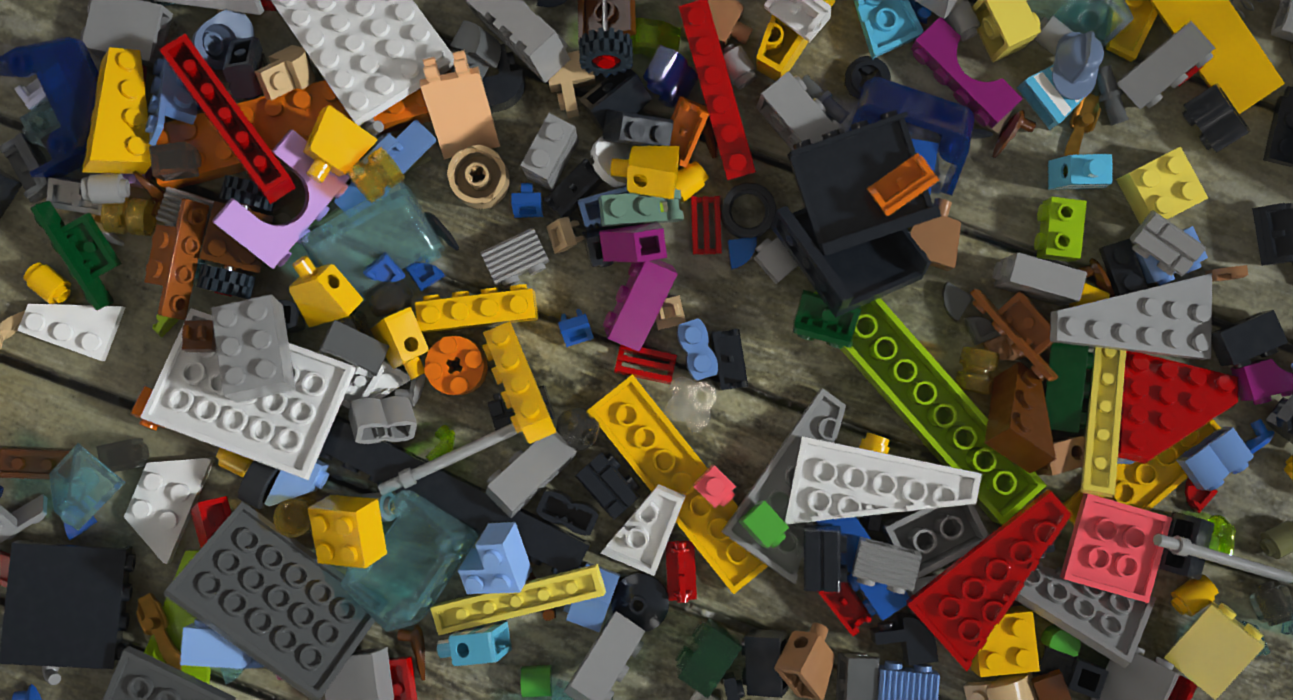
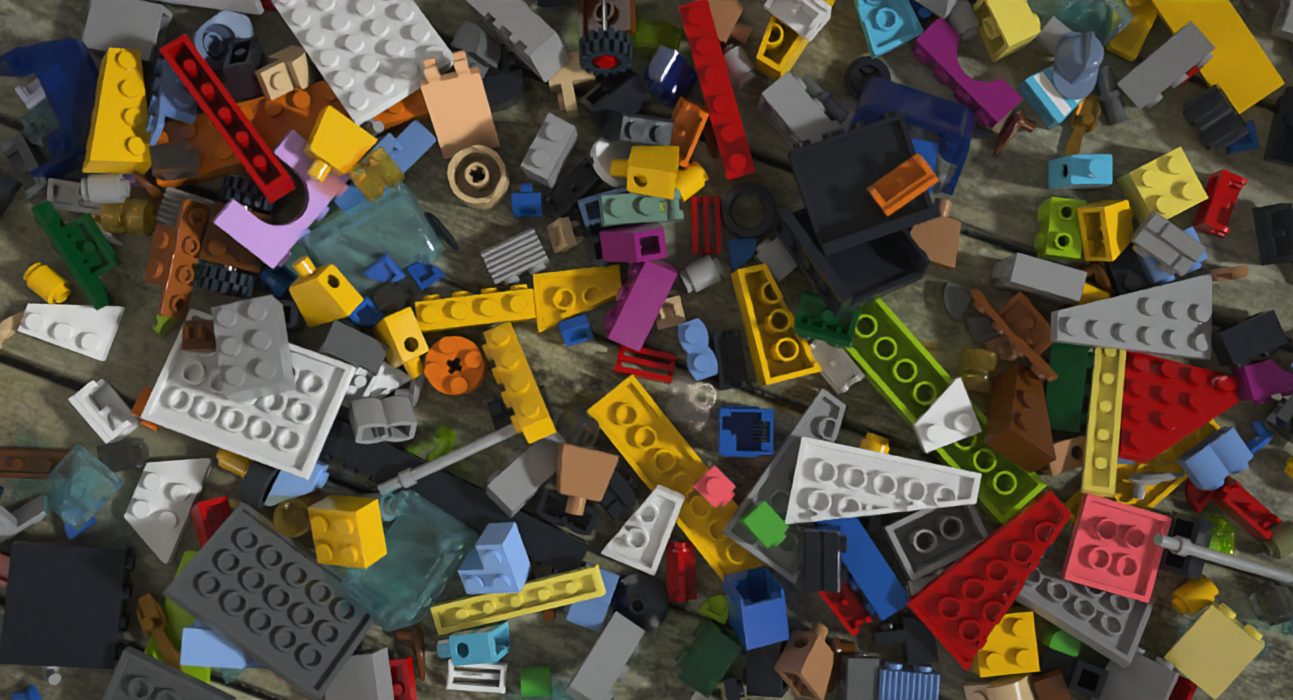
light grey brick [852,537,922,594] -> none
none -> white hinge [68,379,141,444]
none -> blue tile [259,264,298,300]
none -> blue tile [344,296,385,327]
none -> white tile [446,658,508,693]
none -> yellow wing [533,264,622,333]
none -> medium nougat torso [555,442,619,516]
none -> light grey brick [678,255,724,293]
none -> lime tile [698,594,729,624]
none -> blue piece [716,406,774,457]
none -> blue piece [722,565,789,650]
none -> yellow wedge [731,263,822,386]
none -> white hinge [809,339,865,395]
none -> reddish brown bar [827,636,855,694]
none -> white wing [913,377,982,453]
none -> yellow torso [1077,199,1134,261]
none -> light grey bar [1128,472,1184,499]
none -> red hinge [1192,169,1248,238]
none -> red hinge [1211,476,1282,539]
none -> blue tile [1226,119,1259,154]

